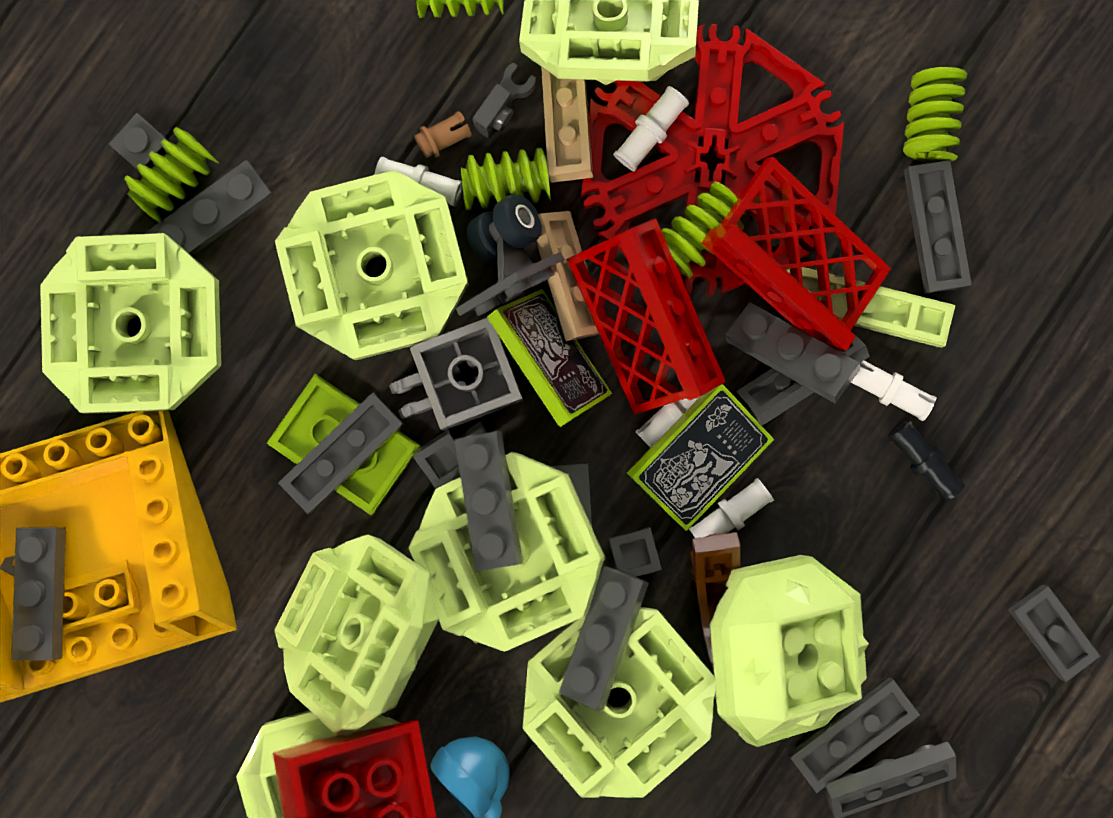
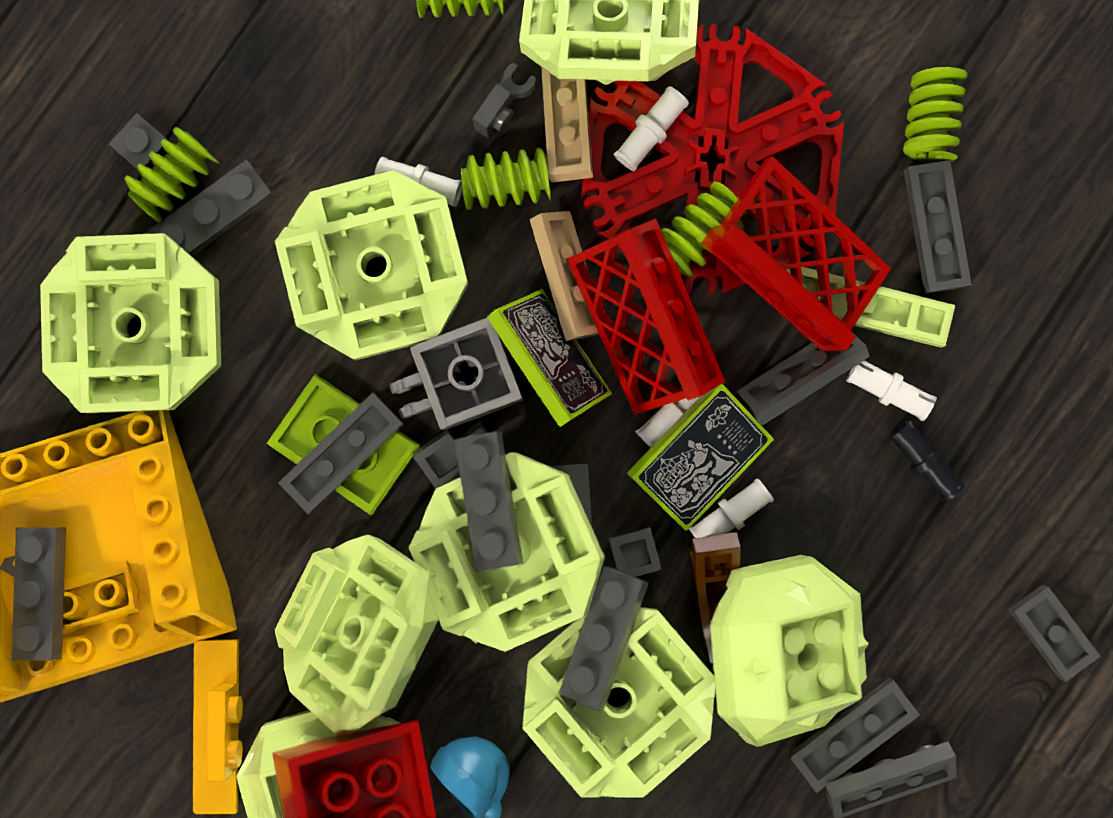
medium nougat pin [415,111,471,158] -> none
plate [456,194,564,316] -> none
dark grey plate [725,302,860,404] -> none
none -> yellow bracket [193,639,243,814]

